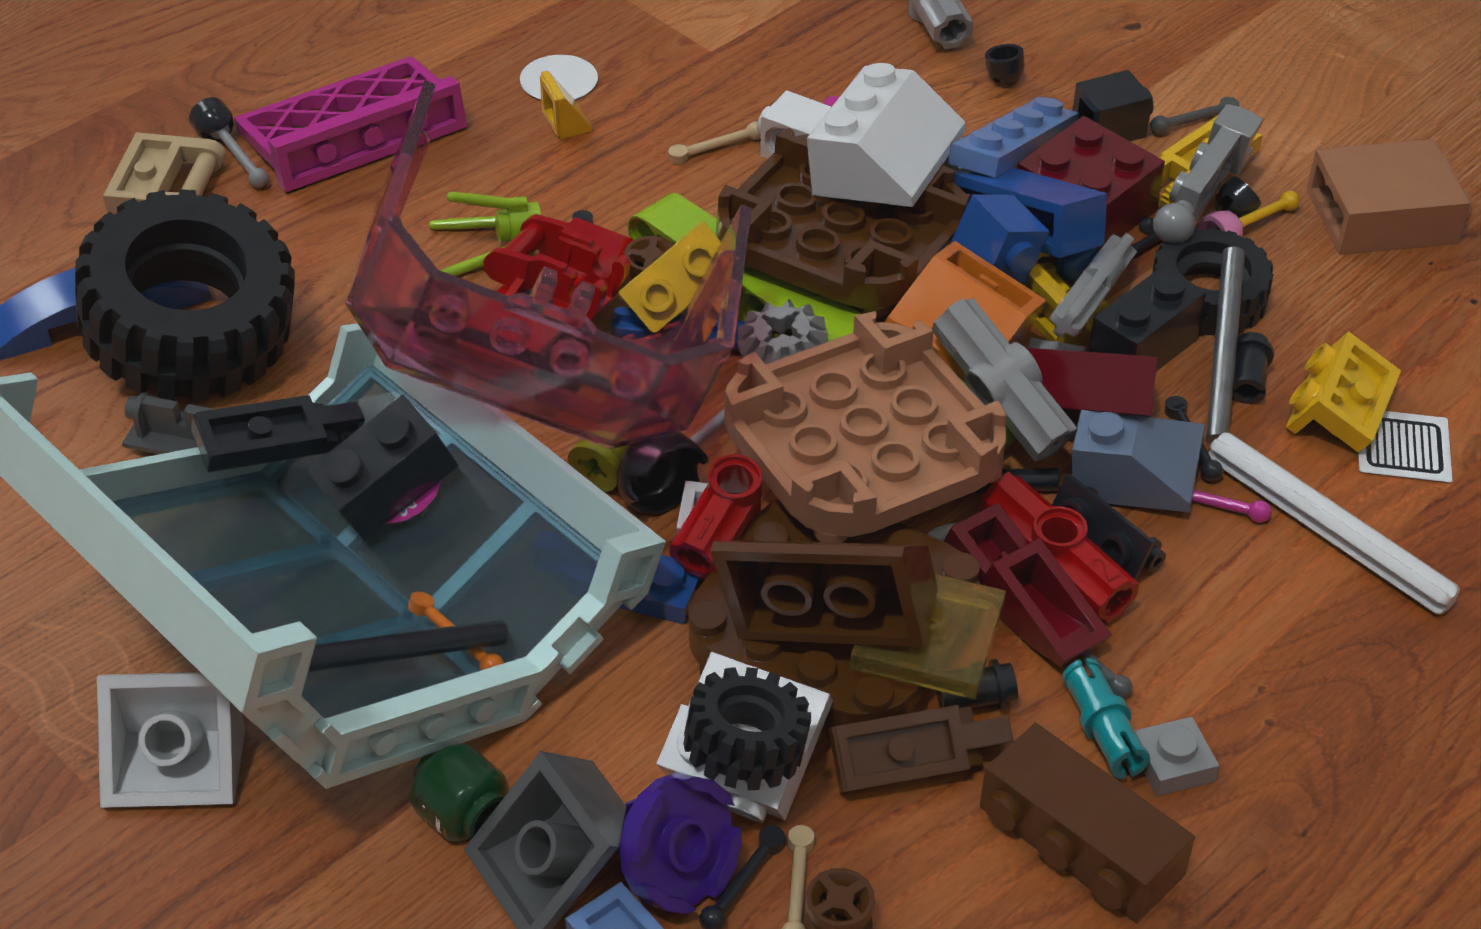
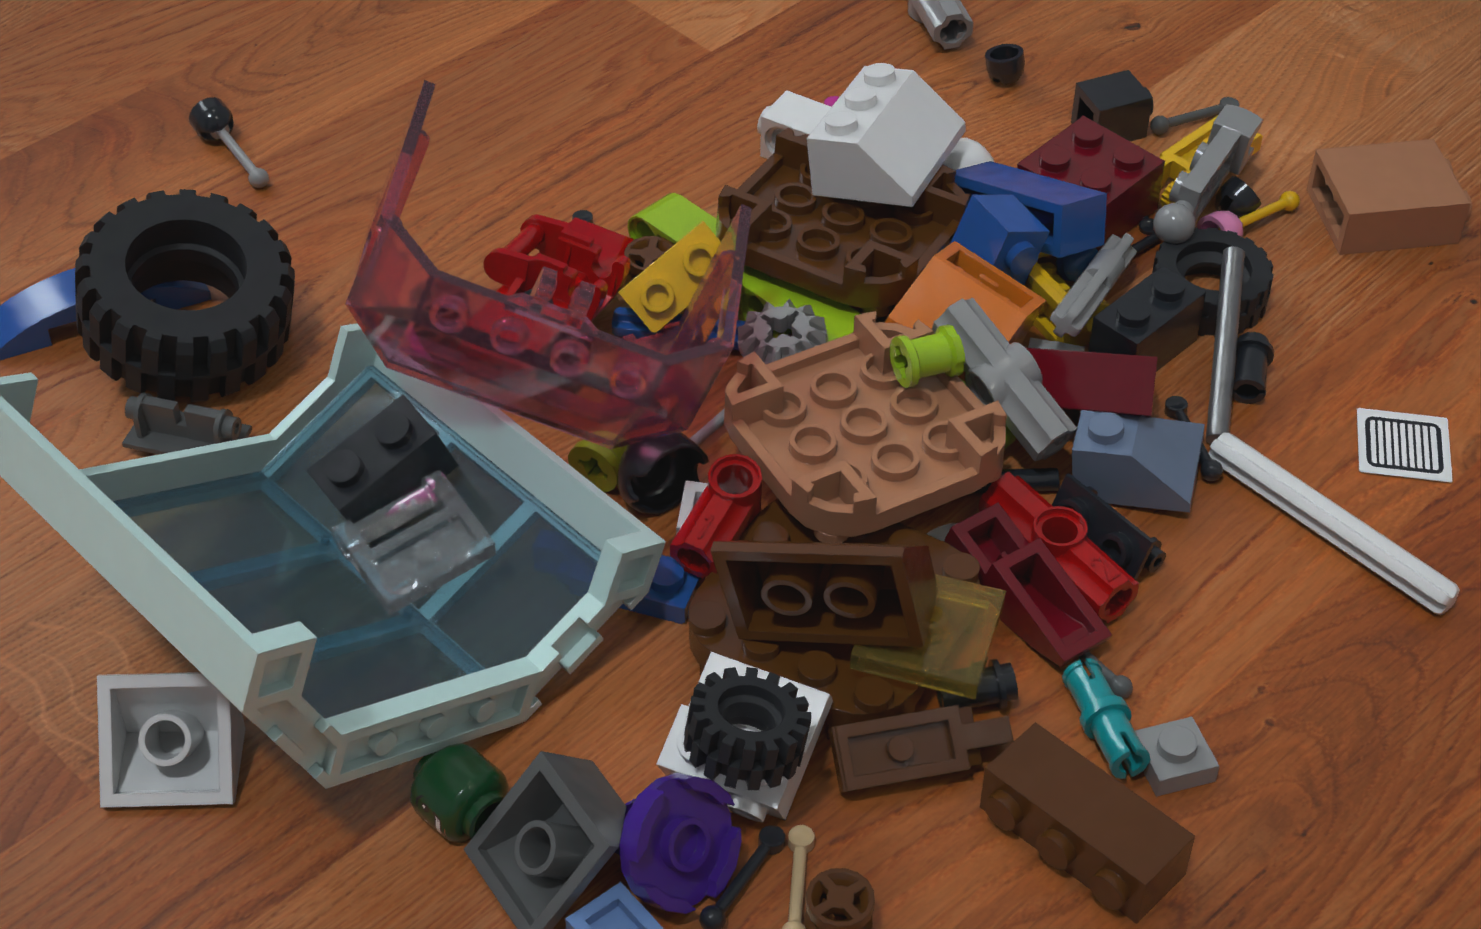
tan plate [103,132,226,213] -> none
black hinge [191,395,365,473] -> none
dark pink fence [233,56,467,192] -> none
black bar [308,620,508,672] -> none
orange hinge [407,591,504,671] -> none
lime plant [428,192,541,279] -> none
white sticker [520,55,598,100] -> none
yellow slope [540,70,593,140] -> none
tan hinge [668,121,761,165] -> none
medium blue plate [948,97,1079,178] -> none
dark pink hinge [1192,490,1271,523] -> none
yellow bracket [1286,331,1401,453] -> none
none -> clear plate [331,470,496,616]
none -> lime bush [890,324,965,388]

